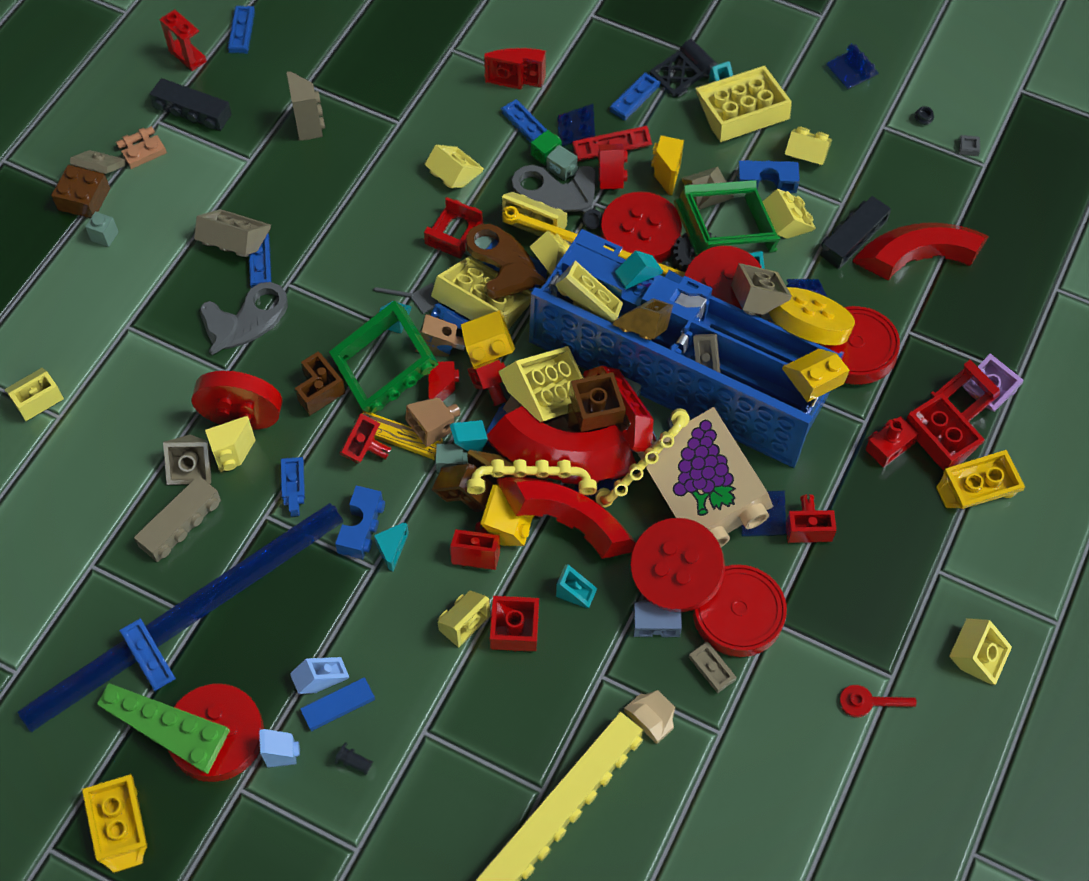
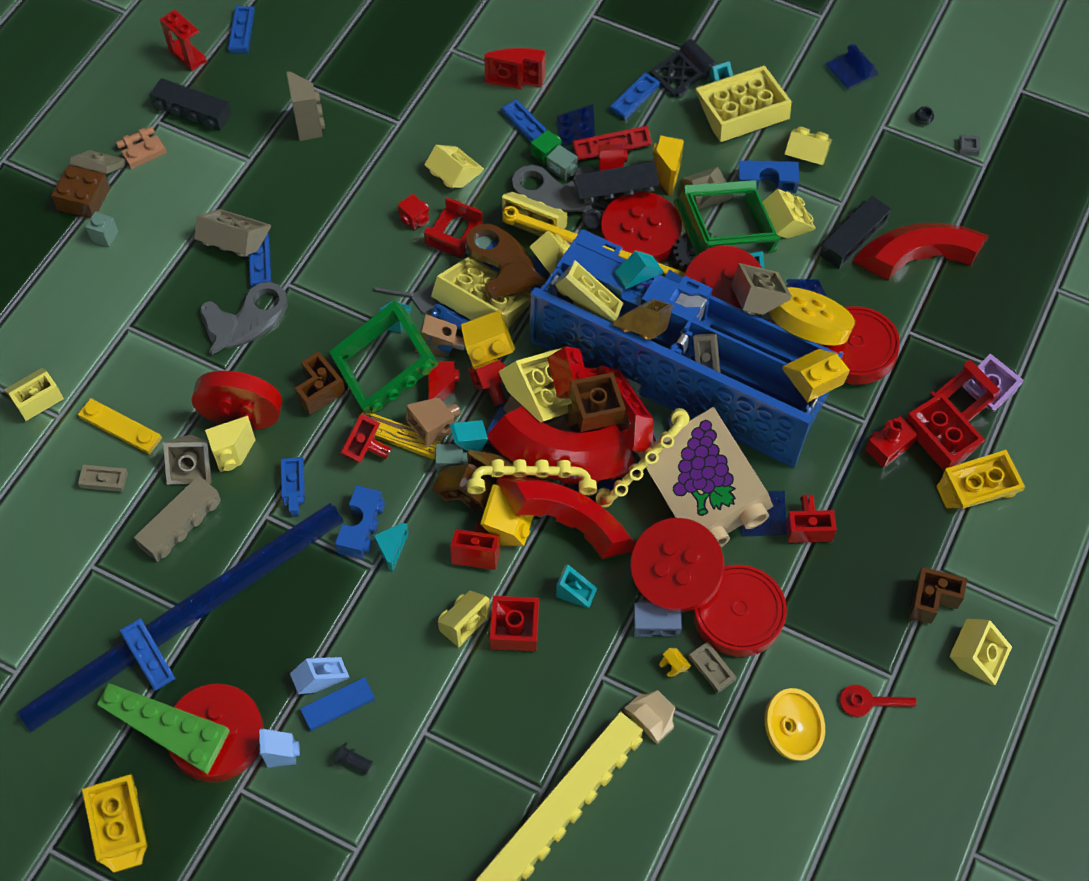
none -> yellow plate [78,398,162,455]
none -> dark tan plate [78,465,128,492]
none -> red brick [398,194,429,230]
none -> red brick [547,347,597,398]
none -> black brick [575,161,659,203]
none -> yellow tile [659,648,691,677]
none -> yellow dish [765,688,825,761]
none -> reddish brown brick [909,567,967,624]

